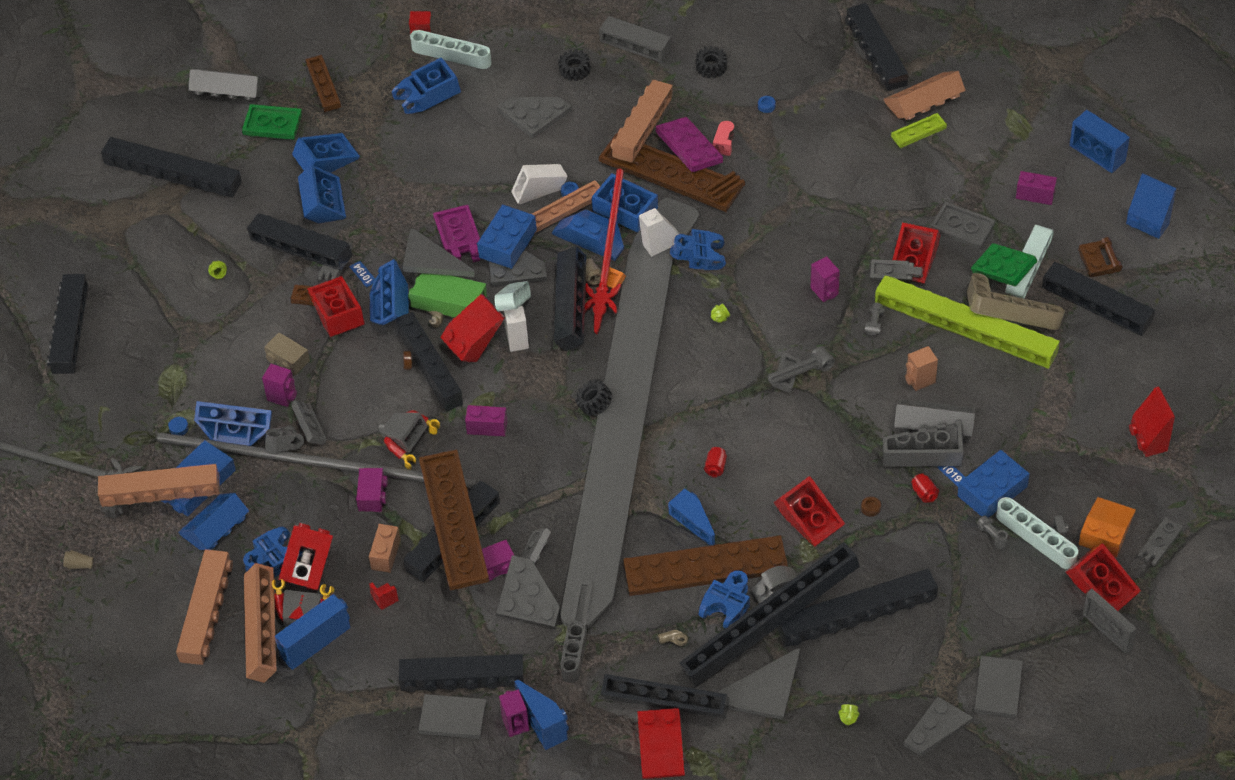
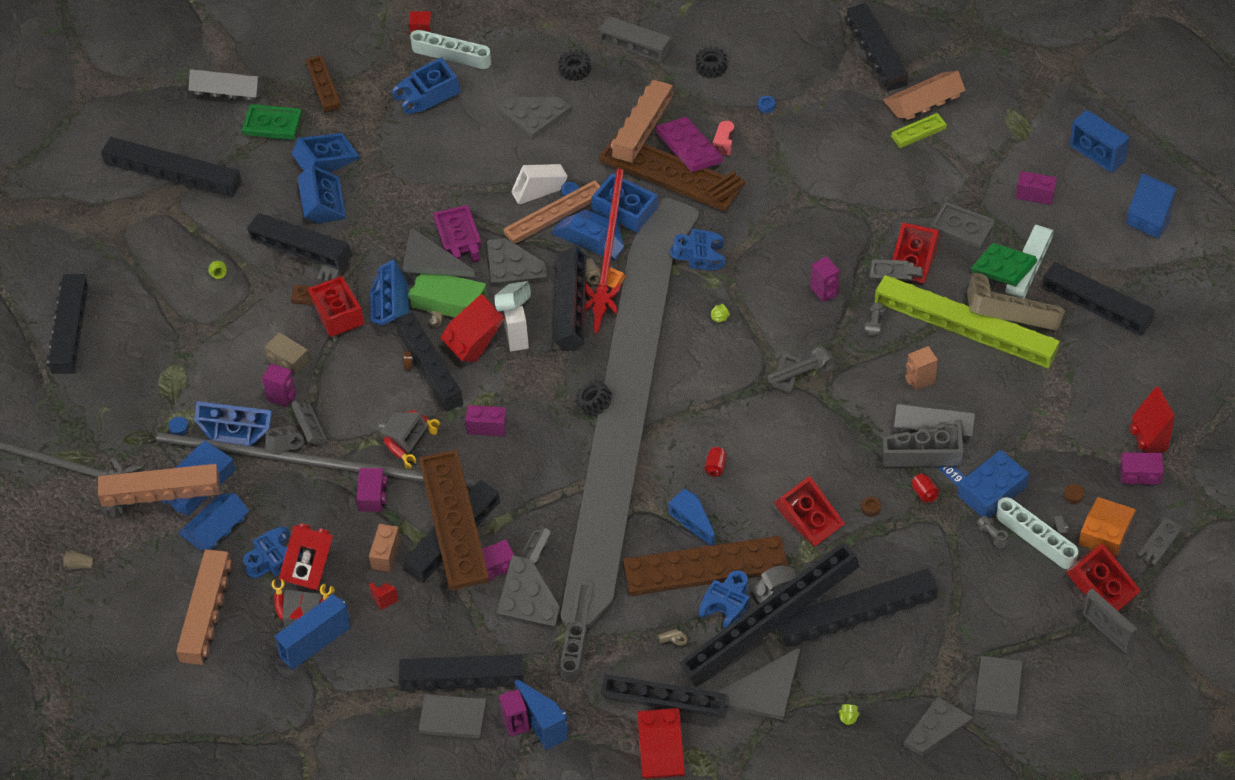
nougat brick [244,563,276,683] -> none
blue sticker [349,261,375,287] -> none
blue brick [477,204,537,269] -> none
white slope [639,208,682,257] -> none
reddish brown plate [1078,237,1123,278] -> none
none -> reddish brown tile [1064,484,1084,504]
none -> magenta brick [1120,453,1164,485]

